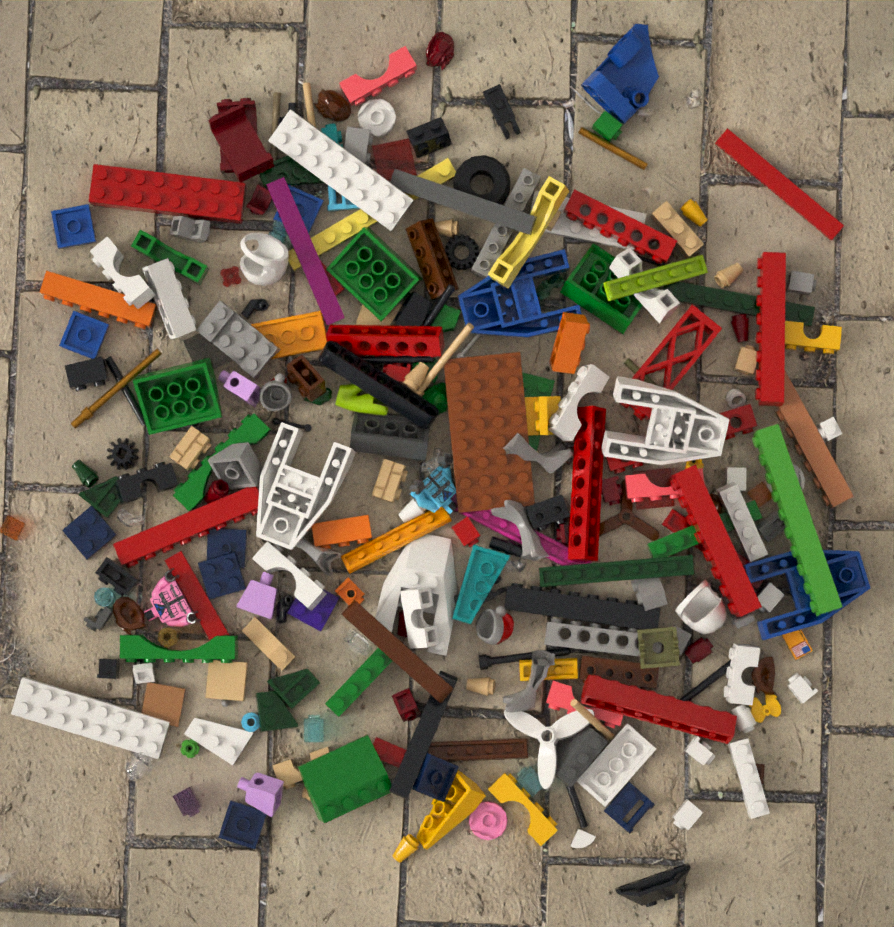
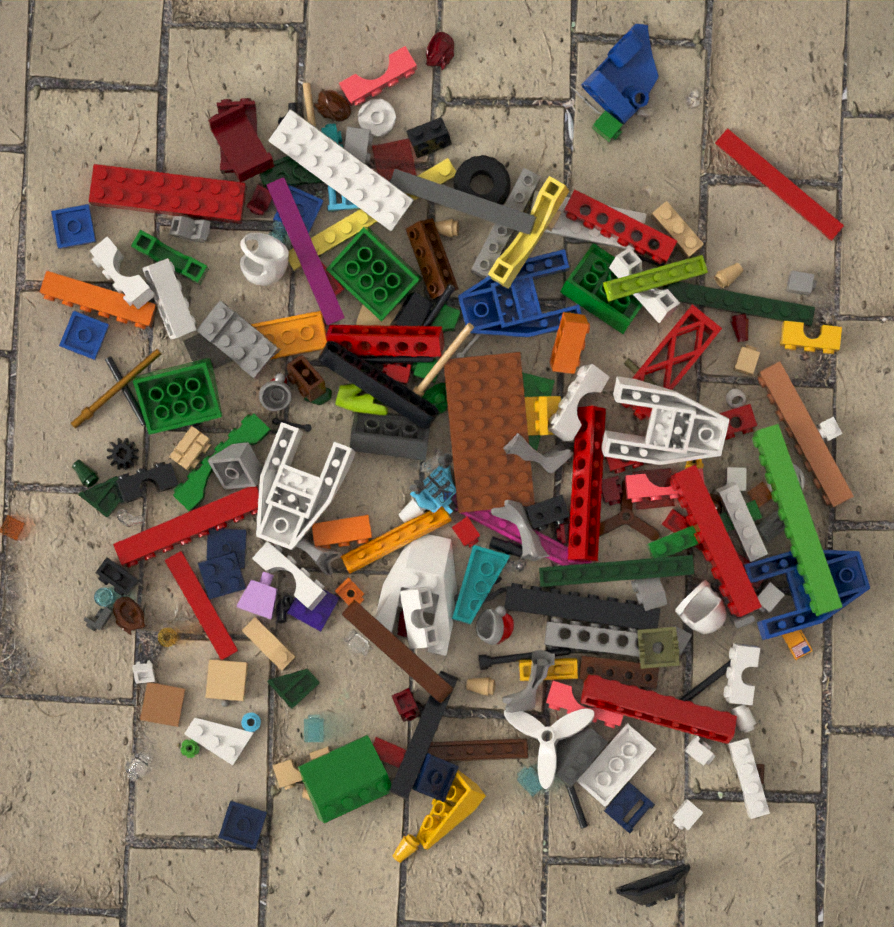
white plate [11,677,170,759] -> none
dark blue plate [62,505,117,560] -> none
black brick [65,357,110,392] -> none
black panel [97,659,120,679] -> none
green arch [120,635,238,663] -> none
torso [144,568,201,627] -> none
clear purple brick [173,786,202,817] -> none
dark red cone [204,479,229,504] -> none
lavender torso [218,370,261,408] -> none
clear red plate [220,266,241,287] -> none
lavender torso [237,772,284,817] -> none
black arm [241,299,269,319] -> none
dark green wing [255,691,298,732] -> none
dark tan bar [270,92,281,161] -> none
green arch [325,648,393,717] -> none
tan brick [372,459,408,503] -> none
tan cone [403,362,429,392] -> none
black tyre [445,234,479,270] -> none
bright pink tile [469,801,507,840] -> none
black hinge [482,84,521,140] -> none
yellow arch [488,772,558,846] -> none
clear green piece [536,274,565,300] -> none
tan bar [570,699,614,740] -> none
white tile [570,828,596,848] -> none
pearl gold bar [578,127,648,170] -> none
yellow cone [680,199,708,227] -> none
dark red brick [684,637,714,664] -> none
yellow piece [749,694,781,723] -> none
reddish brown hat [751,657,775,695] -> none
red brick [755,252,786,406] -> none
white brick [787,672,818,703] -> none

